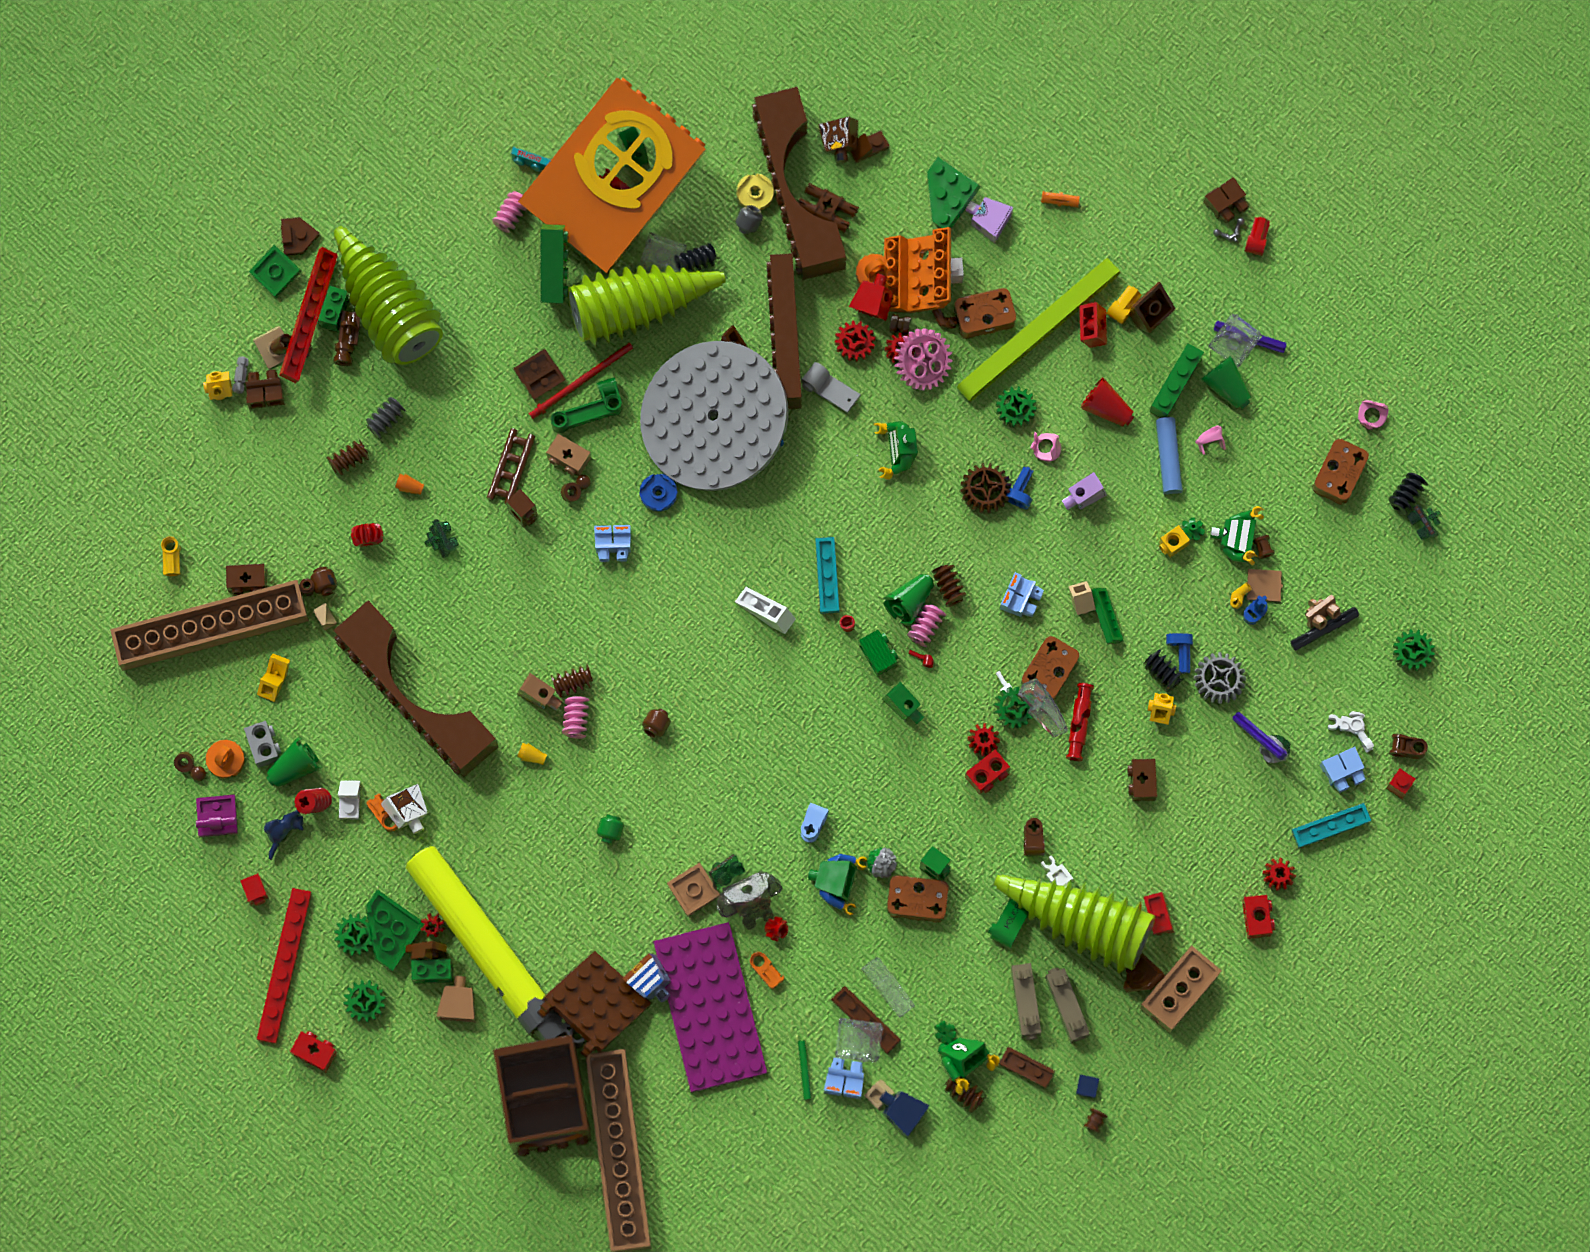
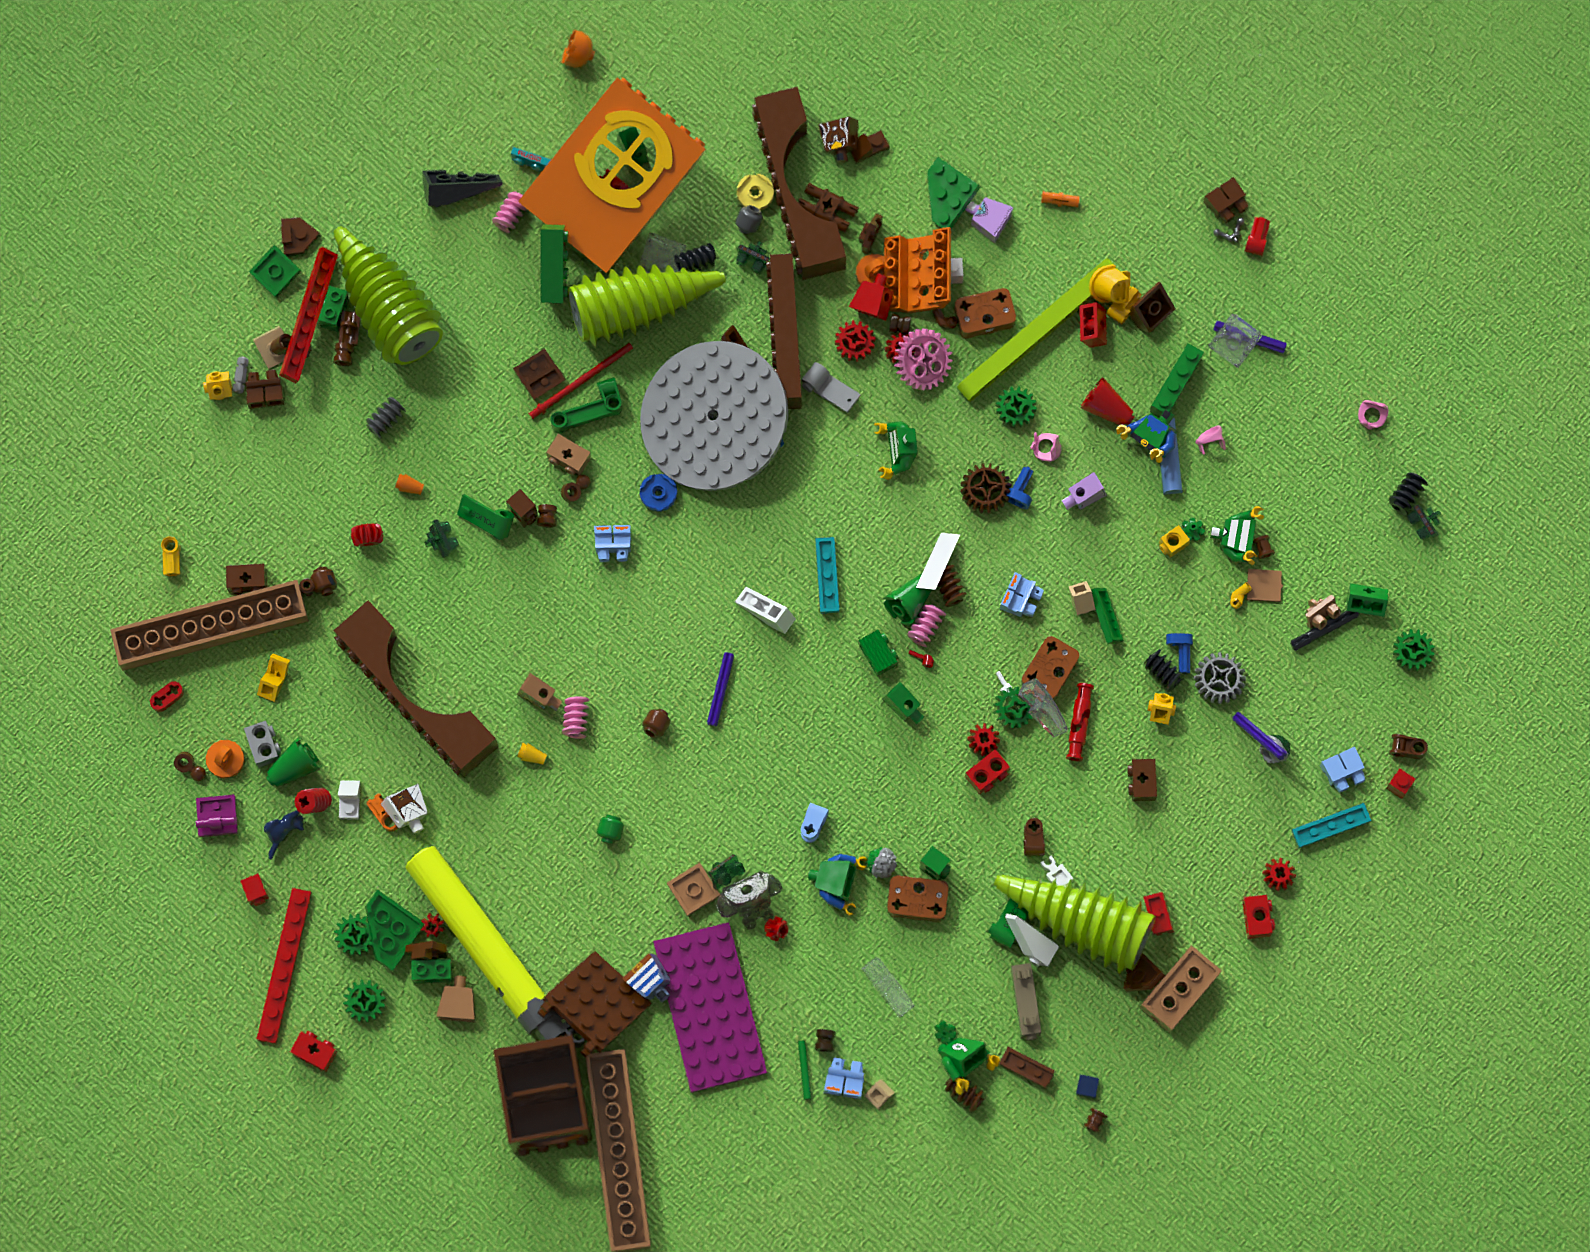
tan slope [314,603,337,630] -> none
reddish brown piece [326,439,369,476] -> none
reddish brown bar [486,428,536,505] -> none
reddish brown piece [551,664,593,698] -> none
orange piece [750,952,784,990] -> none
reddish brown tile [831,986,901,1055] -> none
clear slope [835,1018,884,1062] -> none
red hinge [839,615,855,632] -> none
dark blue torso [879,1091,929,1137] -> none
dark tan brick [1045,967,1090,1044] -> none
green cone [1201,356,1251,409] -> none
blue piece [1243,595,1268,625] -> none
dark orange axle [1313,439,1369,505] -> none
white piece [1328,711,1374,753] -> none
none -> red beam [150,681,184,712]
none -> black wedge [422,170,503,207]
none -> green door [457,494,514,540]
none -> reddish brown wheel [537,504,557,528]
none -> orange cylinder [562,30,595,68]
none -> dark purple axle [707,652,734,726]
none -> clear green hips [736,241,770,275]
none -> dark brown wheel [815,1029,836,1052]
none -> reddish brown plate [858,213,883,254]
none -> white sticker [916,533,960,589]
none -> white slope [1005,914,1059,967]
none -> yellow container [1089,264,1130,303]
none -> torso [1116,409,1177,463]
none -> green brick [1346,583,1388,617]

